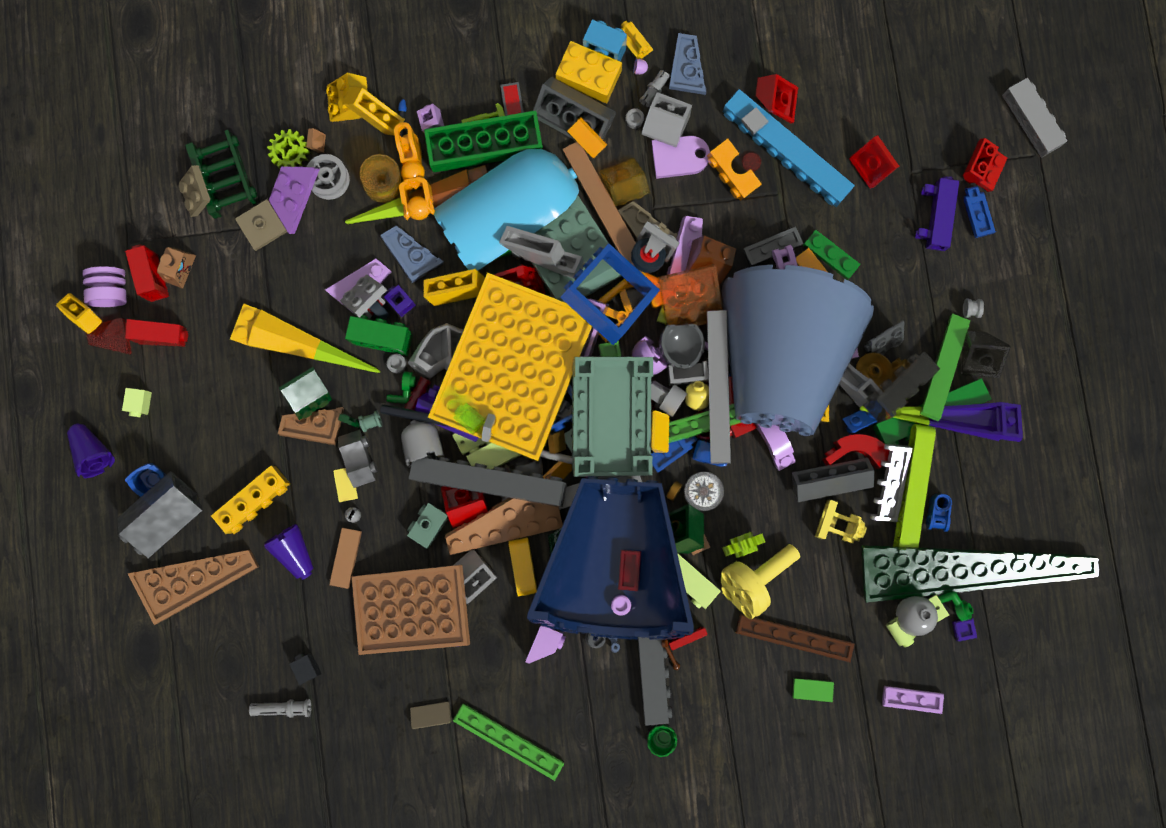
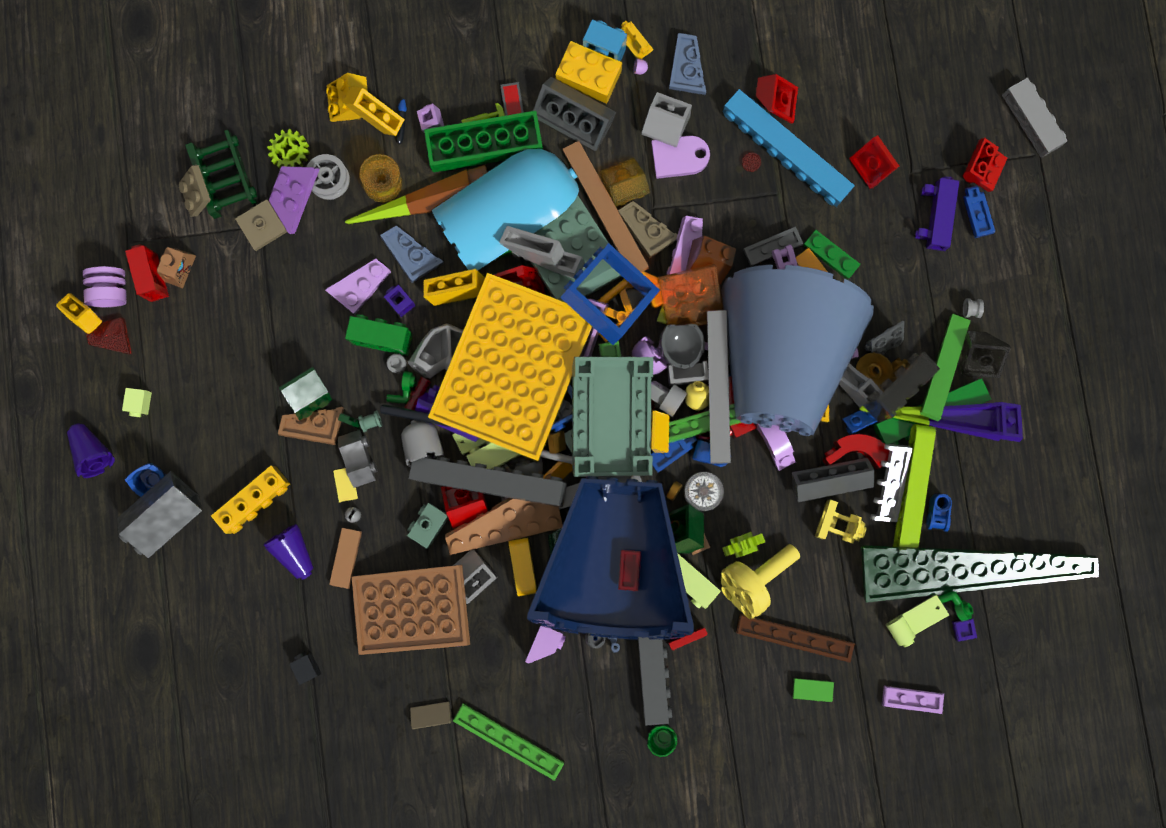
red slope [125,319,188,347] -> none
medium nougat wing [128,550,259,625] -> none
yellow plate [230,304,380,373] -> none
light grey pin [249,699,311,718] -> none
medium nougat tile [306,128,326,153] -> none
light grey plate [340,274,389,320] -> none
light orange piece [394,122,435,220] -> none
clear neon green brick [453,403,486,435] -> none
light grey tile [481,413,496,442] -> none
light orange tile [567,118,607,158] -> none
lavender tile [611,595,631,615] -> none
light grey tile [625,108,644,129] -> none
plate [631,221,680,273] -> none
light grey pin [639,70,670,107] -> none
reddish brown hinge [661,639,680,670] -> none
light orange arch [707,139,762,201] -> none
light grey tile [741,107,768,135] -> none
light grey cylinder [896,596,938,636] -> none

